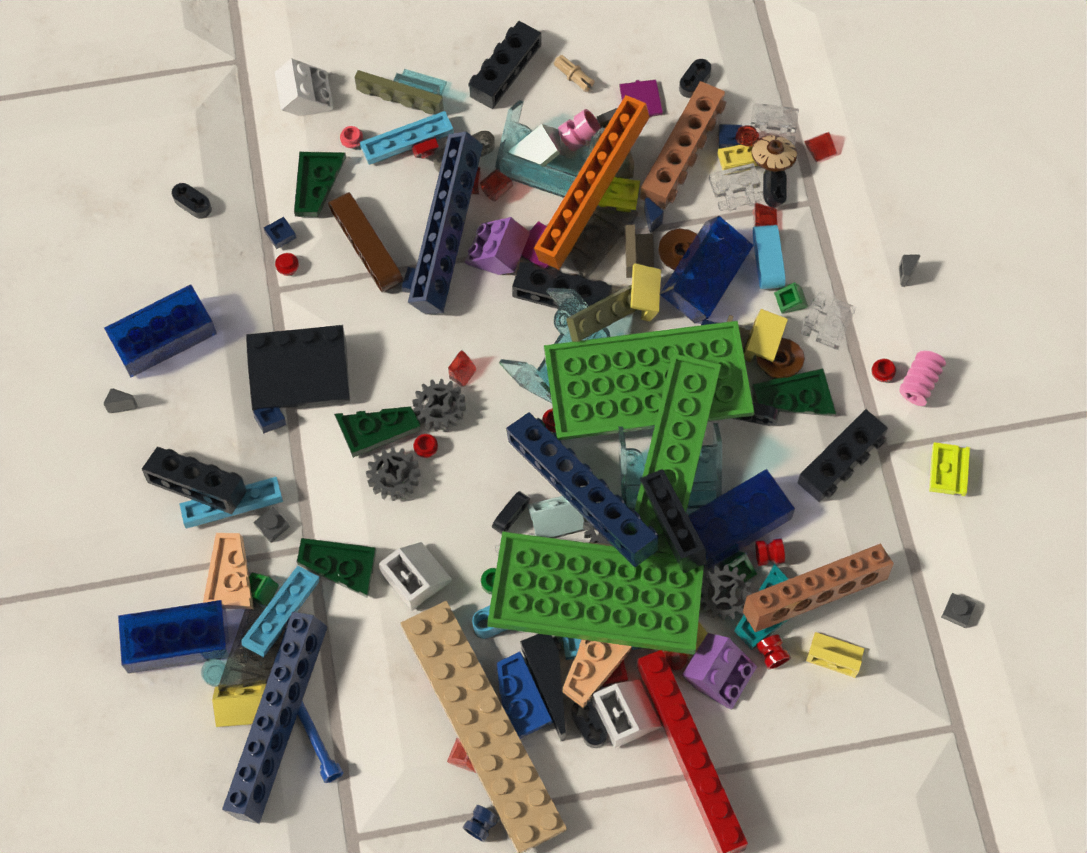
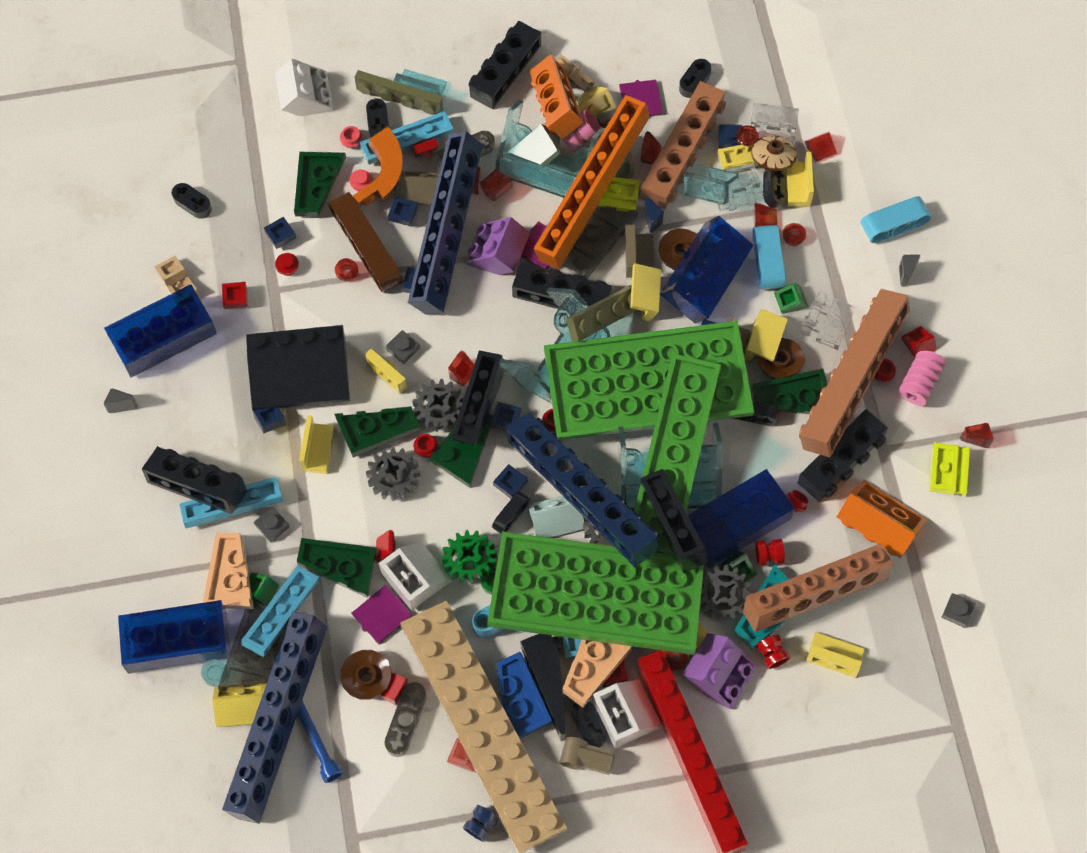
none -> tan slope [155,256,200,307]
none -> red plate [222,281,248,309]
none -> light yellow panel [299,415,335,474]
none -> clear red plate [335,258,359,281]
none -> reddish brown dish [340,650,392,700]
none -> coral plate [349,169,373,192]
none -> magenta piece [351,585,412,644]
none -> orange arch [353,127,403,207]
none -> light yellow plate [365,349,407,394]
none -> black beam [366,98,389,138]
none -> red slope [376,530,396,563]
none -> red slope [379,673,408,705]
none -> clear smoke beam [384,682,427,757]
none -> dark grey plate [386,330,420,364]
none -> dark blue plate [388,197,418,227]
none -> dark tan panel [400,171,439,205]
none -> dark green wing [430,413,493,488]
none -> green gear [441,530,497,584]
none -> black slope [451,350,506,445]
none -> dark blue plate [491,402,521,431]
none -> dark blue plate [493,464,528,499]
none -> orange brick [530,54,584,139]
none -> dark tan piece [559,737,615,775]
none -> light yellow panel [576,86,617,119]
none -> clear red slope [640,131,661,165]
none -> clear light blue panel [684,164,739,205]
none -> clear red plate [782,223,806,246]
none -> red plate [784,490,809,513]
none -> light yellow panel [785,152,814,206]
none -> nougat brick [799,289,910,458]
none -> orange slope [836,480,928,558]
none -> medium azure beam [860,196,932,243]
none -> red slope [901,326,937,357]
none -> clear red slope [960,423,994,448]

